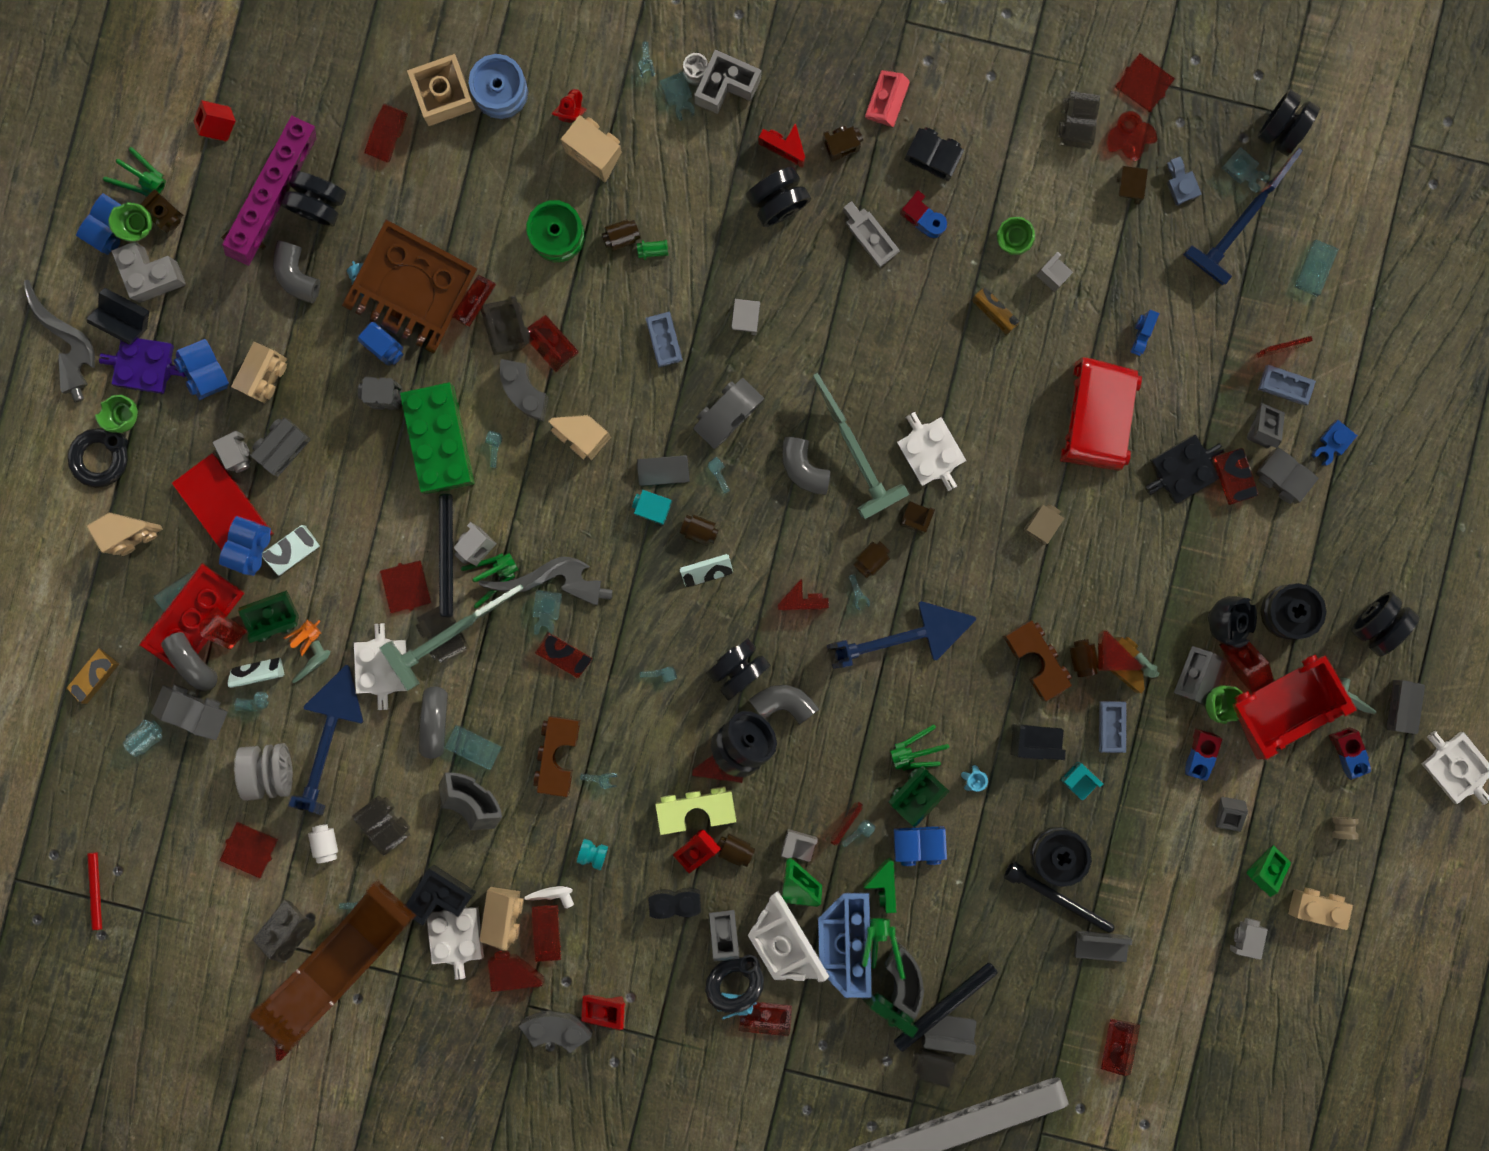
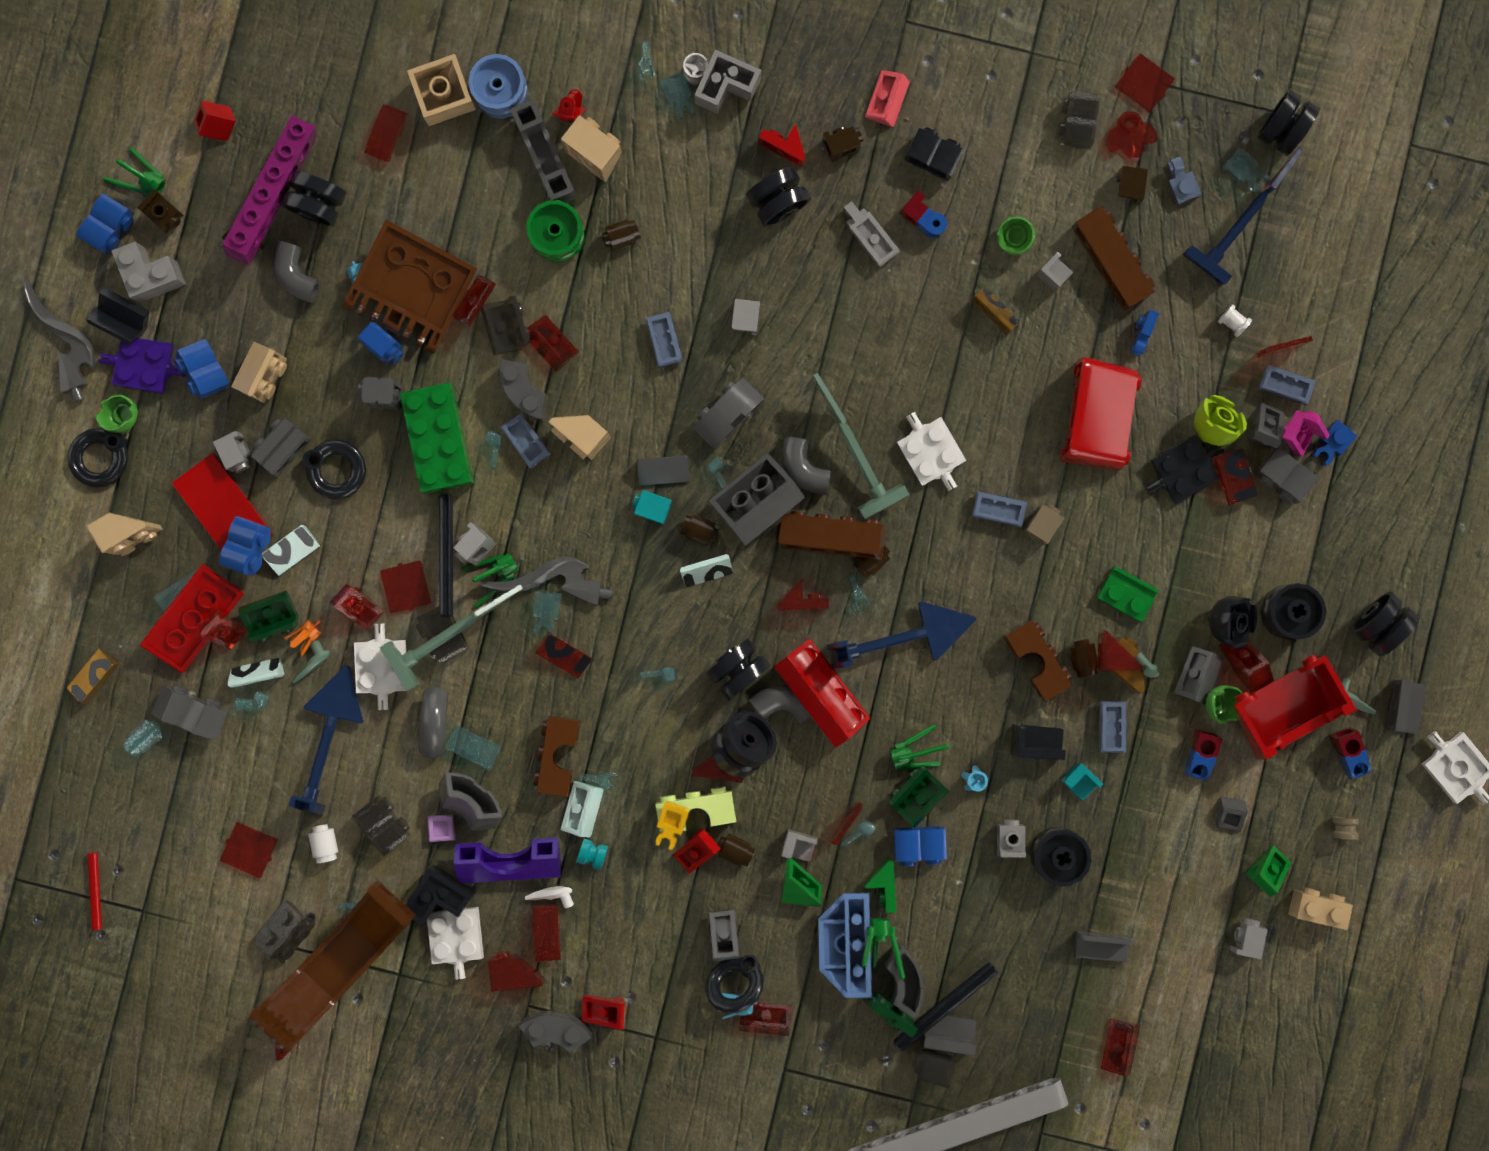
bright green hair [108,202,153,242] -> none
dark grey cylinder [161,632,218,692] -> none
light grey wheel [235,743,293,801] -> none
tan slope [480,887,524,950] -> none
green pin [637,240,668,260] -> none
black brick [648,888,701,919] -> none
white wing [748,891,829,982] -> none
dark brown panel [900,501,935,534] -> none
black piece [1004,861,1115,933] -> none
clear light blue plate [1295,239,1339,297] -> none
none -> black piece [303,439,367,500]
none -> clear red slope [330,583,384,631]
none -> lavender tile [427,814,456,842]
none -> dark purple arch [454,838,561,884]
none -> sand blue plate [500,413,551,469]
none -> dark grey arch [510,99,577,203]
none -> light aqua slope [560,781,603,838]
none -> yellow plate [656,801,690,850]
none -> dark grey brick [709,453,805,546]
none -> red slope [774,638,871,748]
none -> reddish brown brick [778,511,886,560]
none -> sand blue plate [971,491,1027,527]
none -> light grey brick [997,819,1026,857]
none -> reddish brown brick [1072,206,1155,312]
none -> green plate [1096,566,1160,623]
none -> lime cylinder [1193,395,1247,446]
none -> white bush [1217,304,1252,337]
none -> dark pink bracket [1283,410,1329,457]

